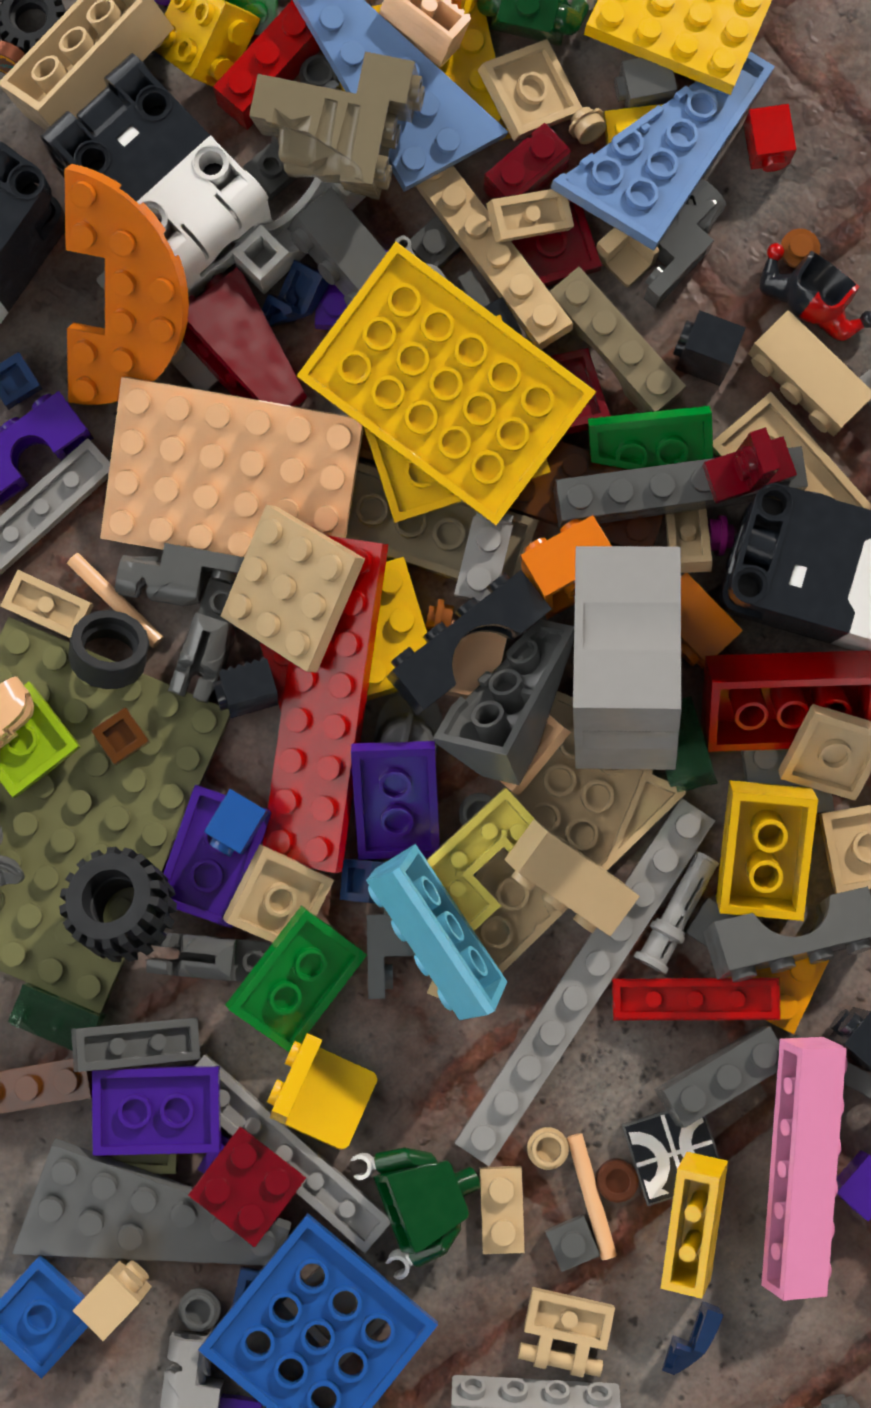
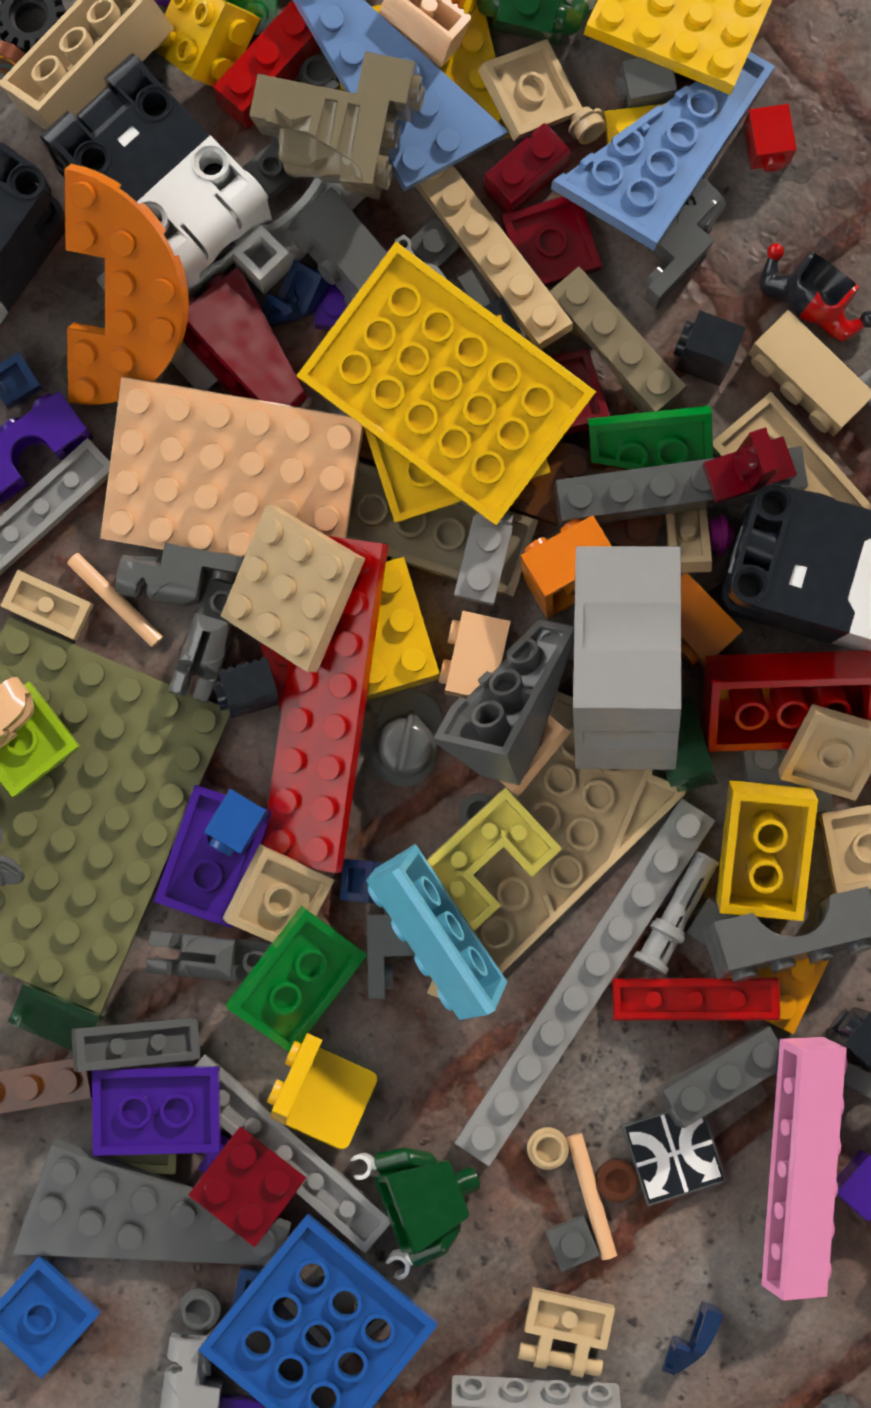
black tyre [59,847,177,962] -> none
black tyre [68,610,149,690] -> none
tan brick [73,1259,152,1341] -> none
reddish brown plate [91,707,150,766] -> none
dark purple plate [351,741,440,860] -> none
black arch [386,570,552,716] -> none
dark orange plate [426,599,454,630] -> none
tan plate [480,1166,525,1254] -> none
tan plate [486,189,574,243] -> none
tan brick [504,820,640,936] -> none
tan panel [596,227,660,287] -> none
yellow brick [660,1152,728,1299] -> none
dark orange plate [781,228,820,268] -> none

